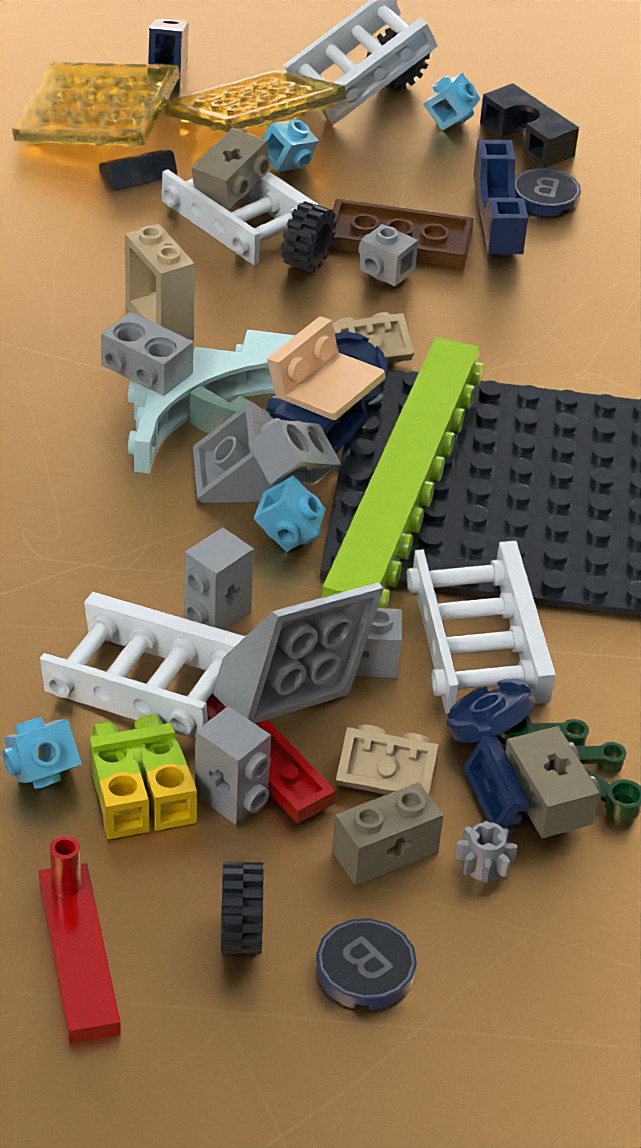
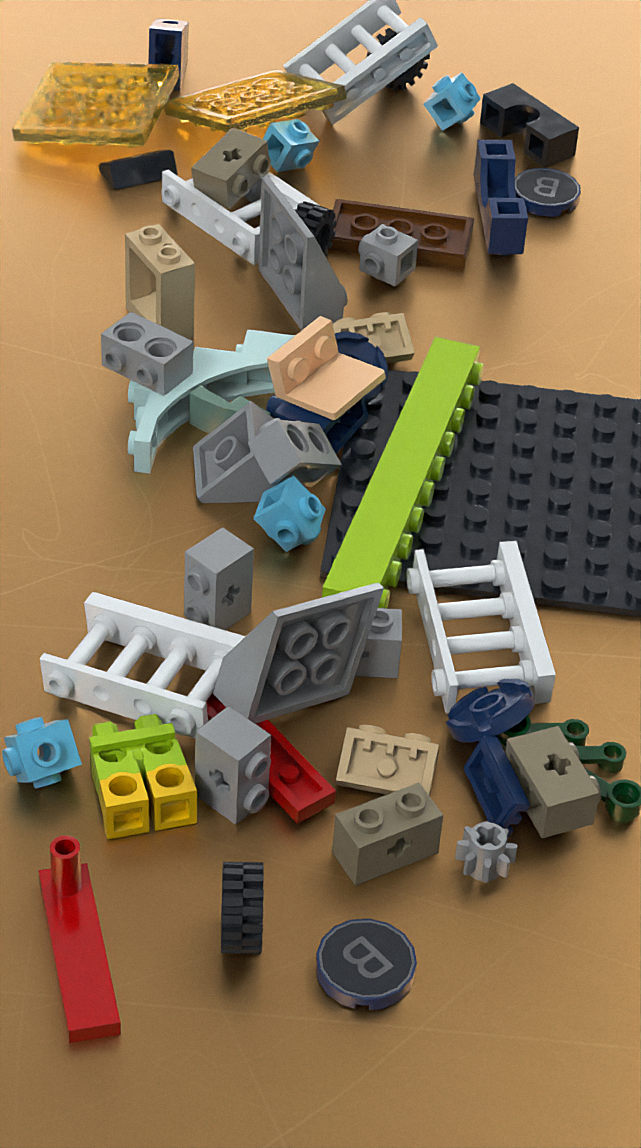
none -> light grey slope [258,176,348,330]

